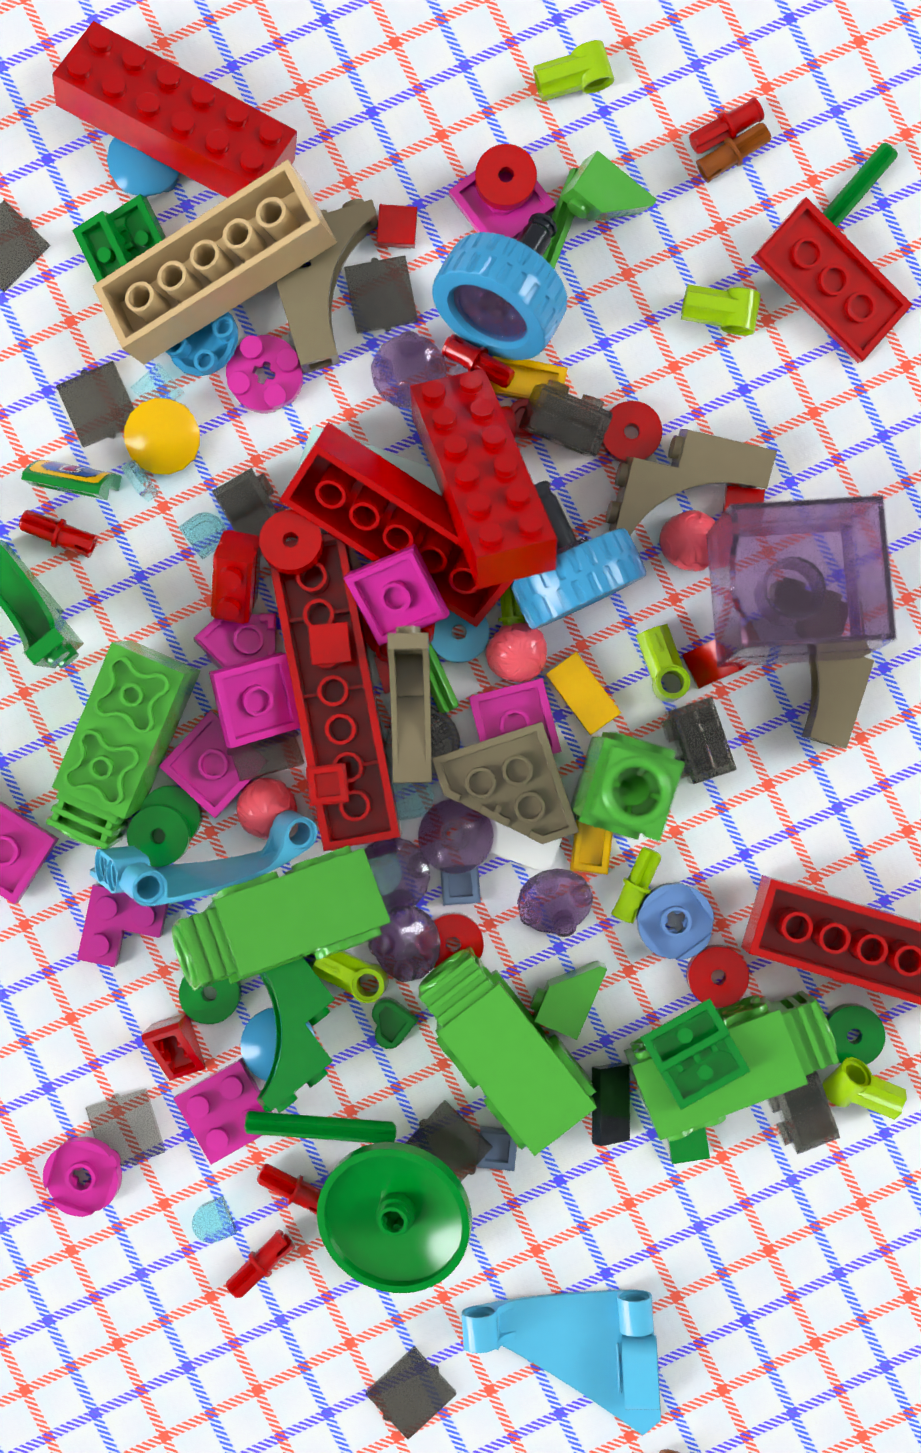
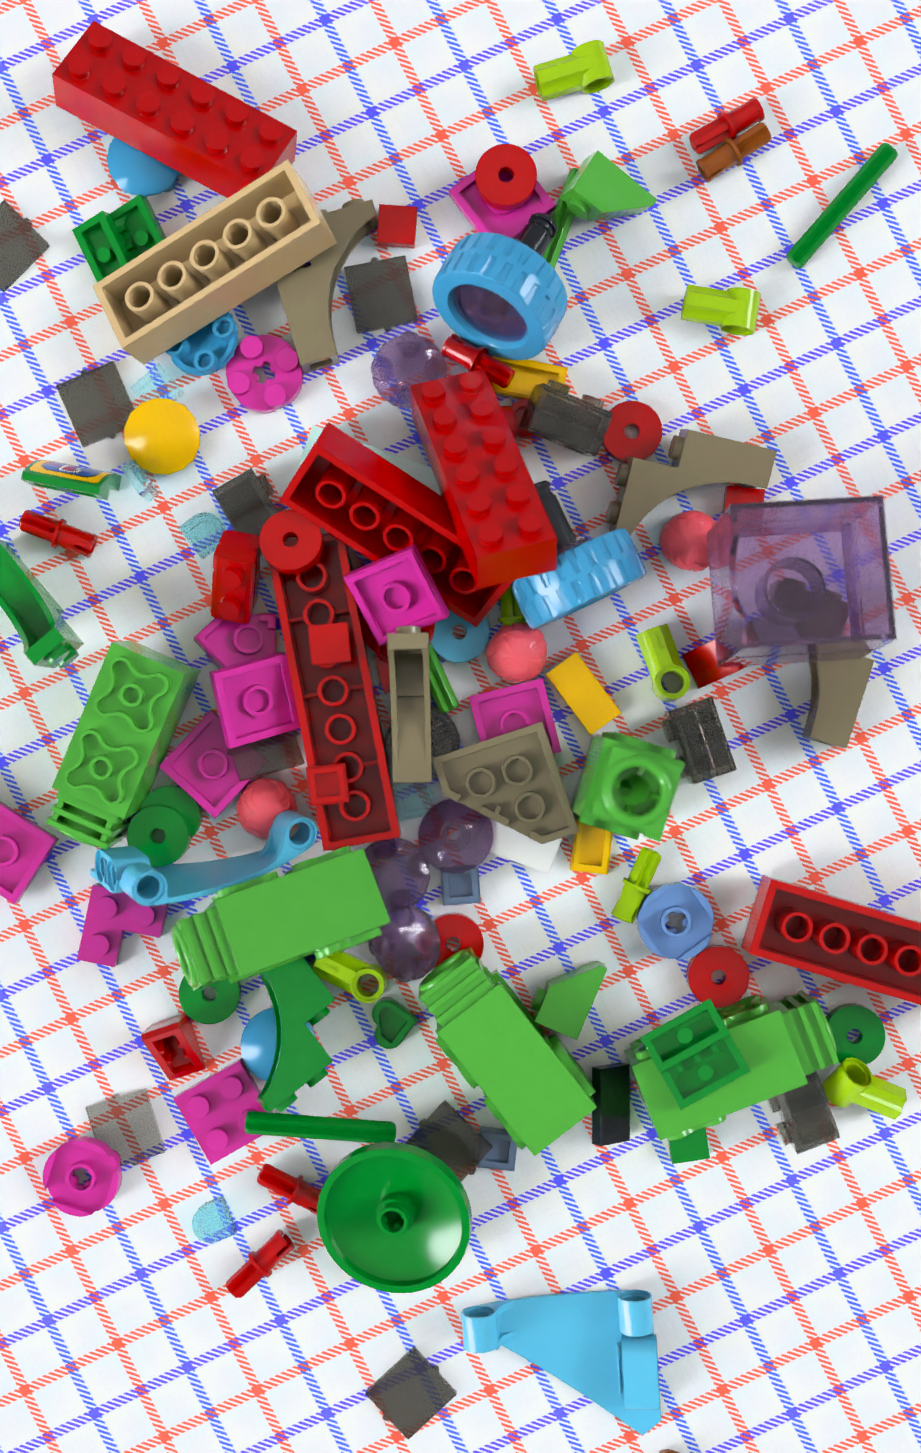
clear light blue tile [368,852,402,895] -> none
clear purple dish [517,868,593,937] -> none
red tile [751,197,913,363] -> none

